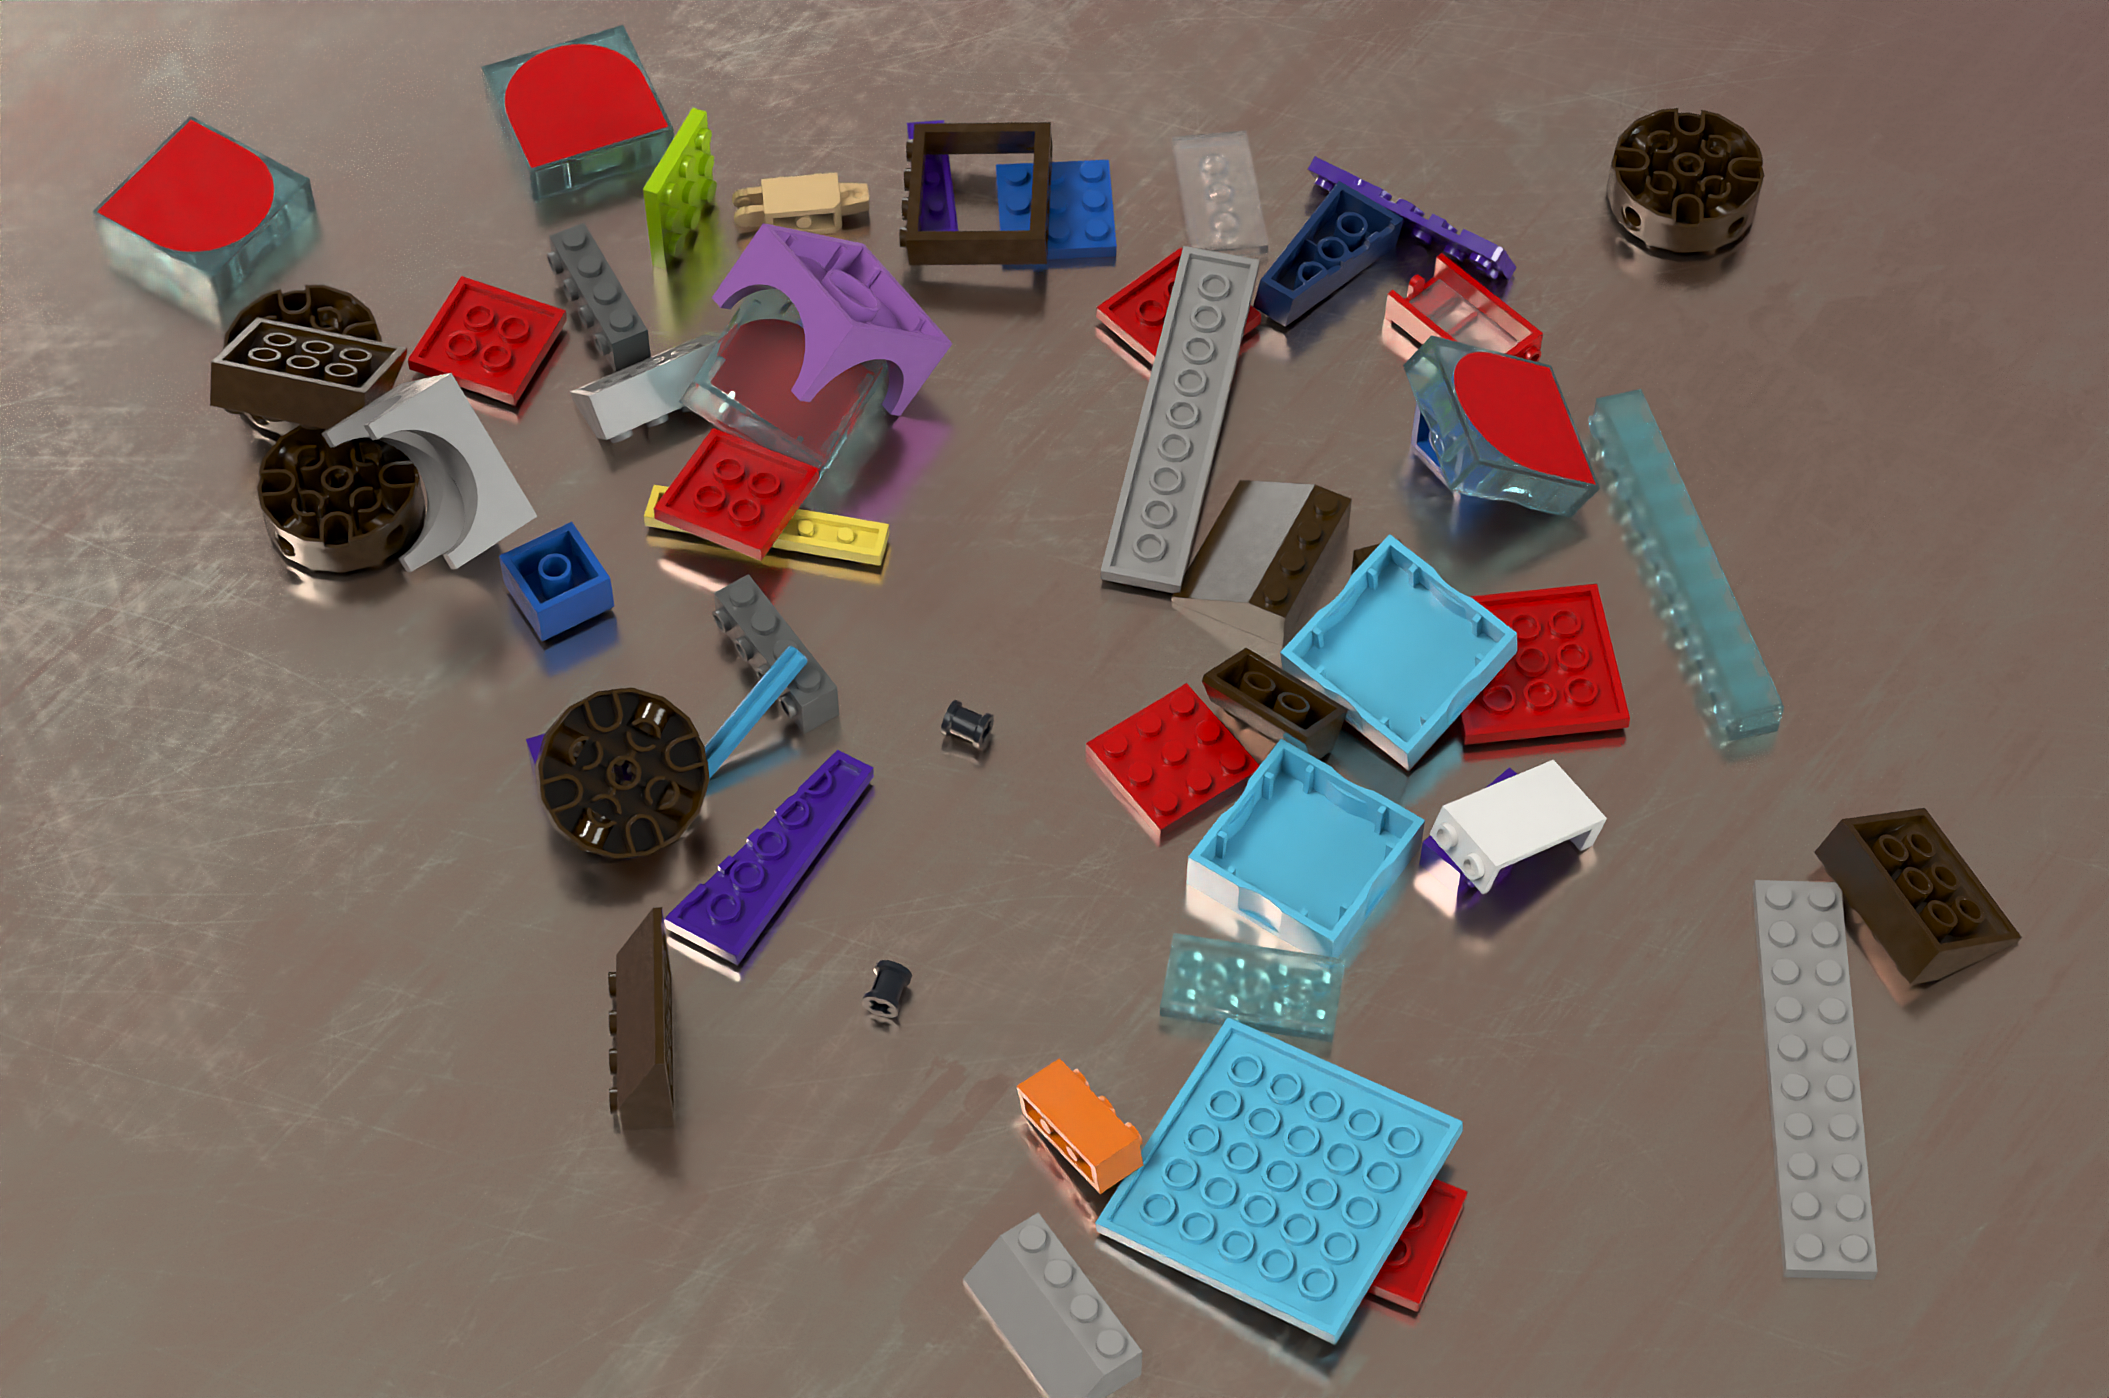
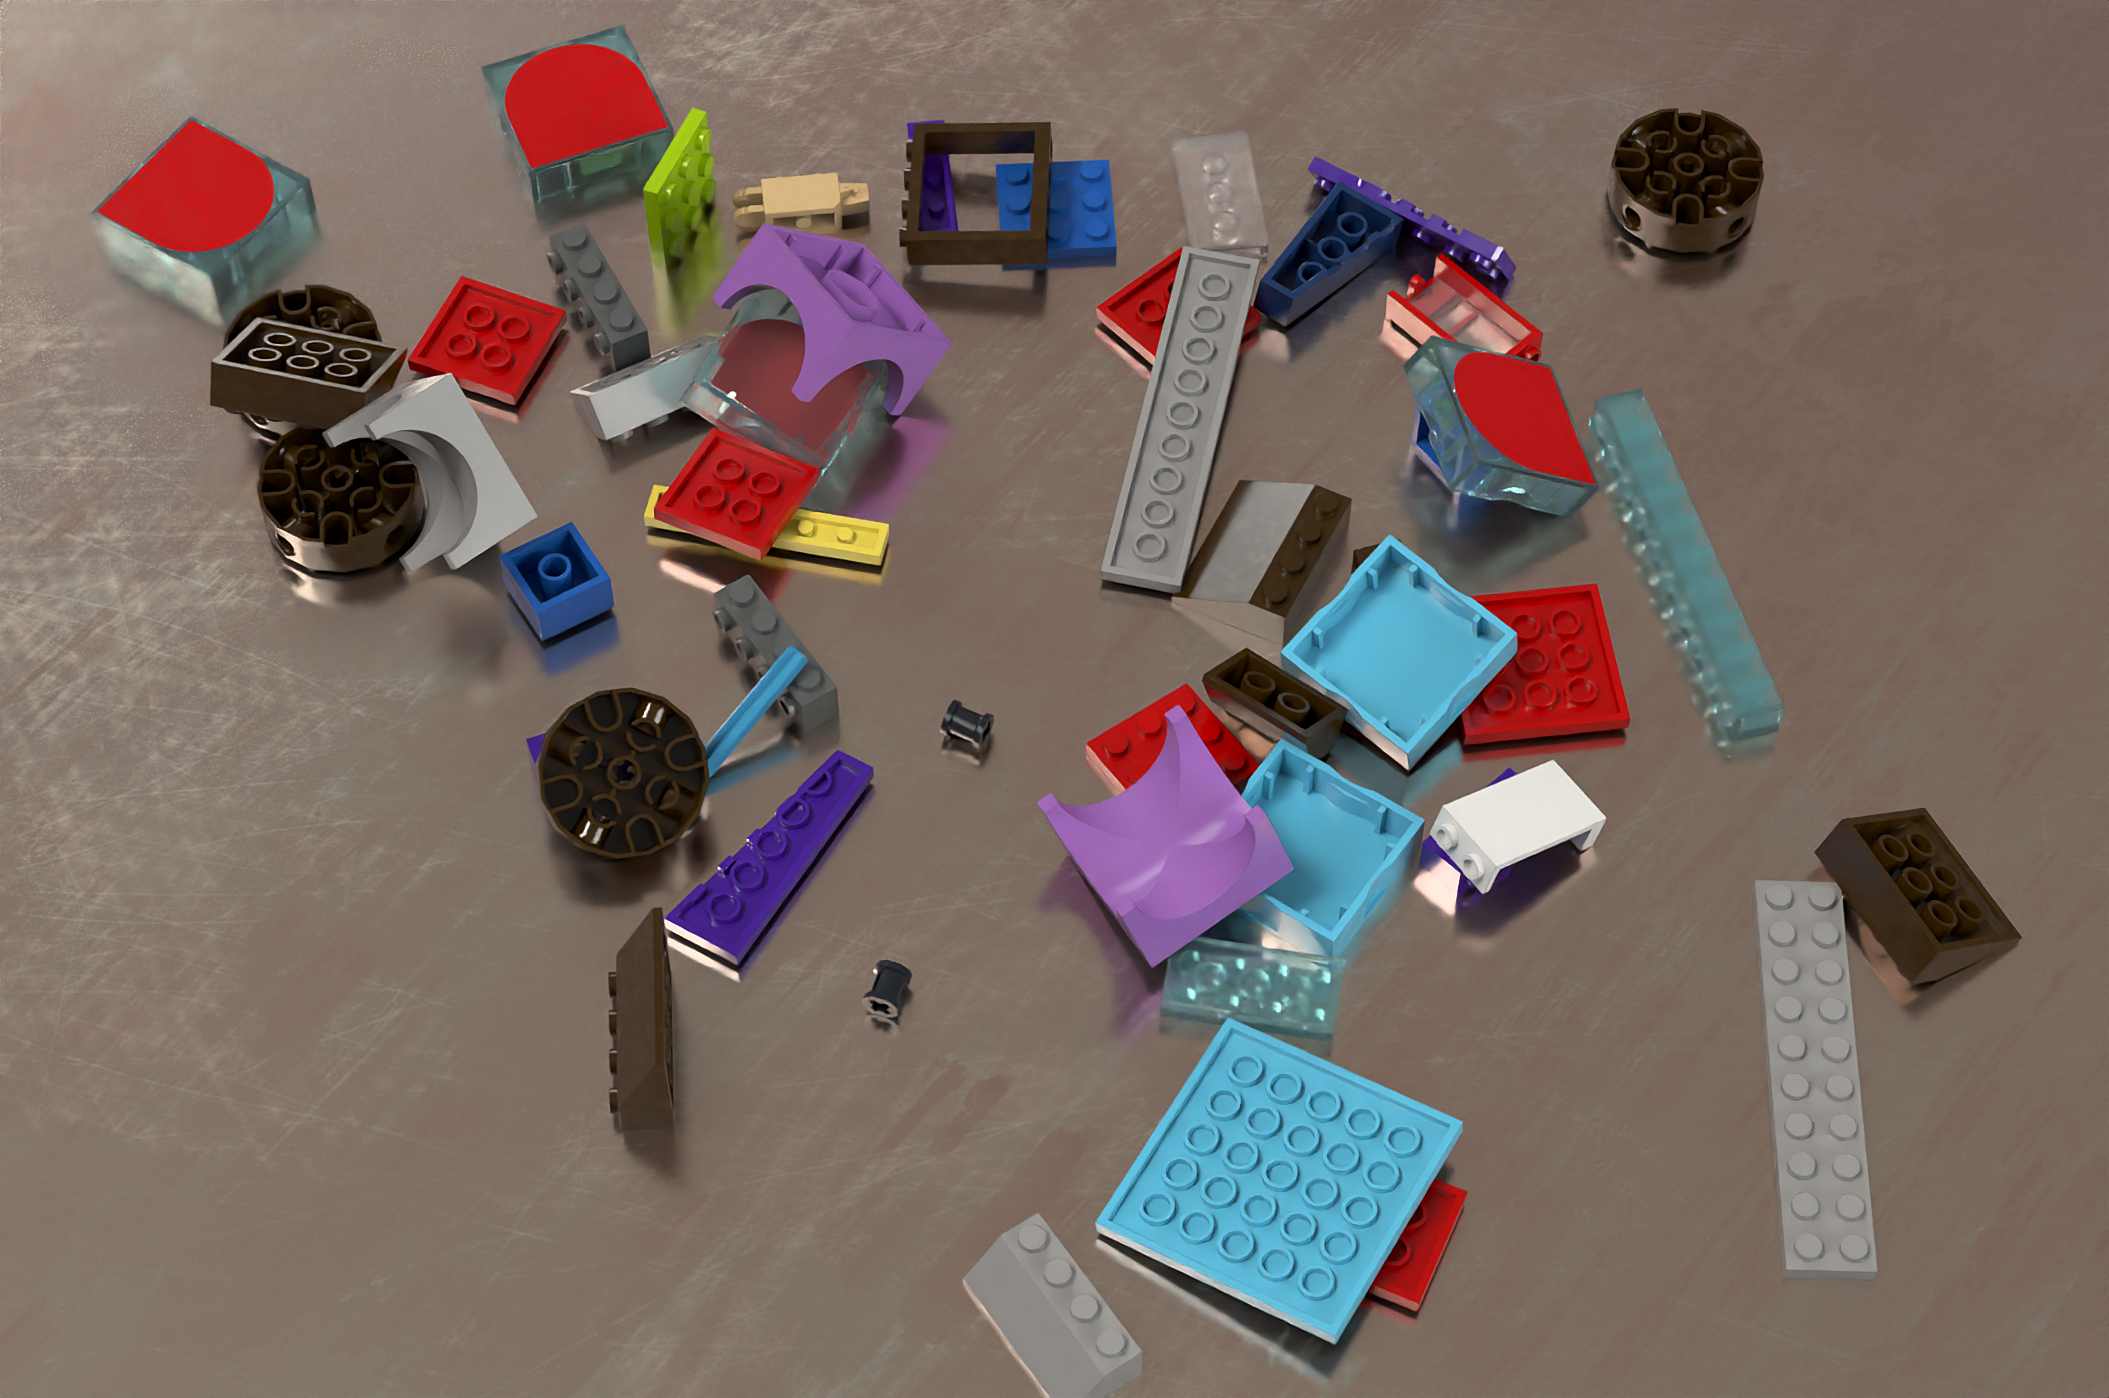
orange brick [1017,1058,1143,1194] -> none
none -> medium lavender piece [1037,705,1294,968]

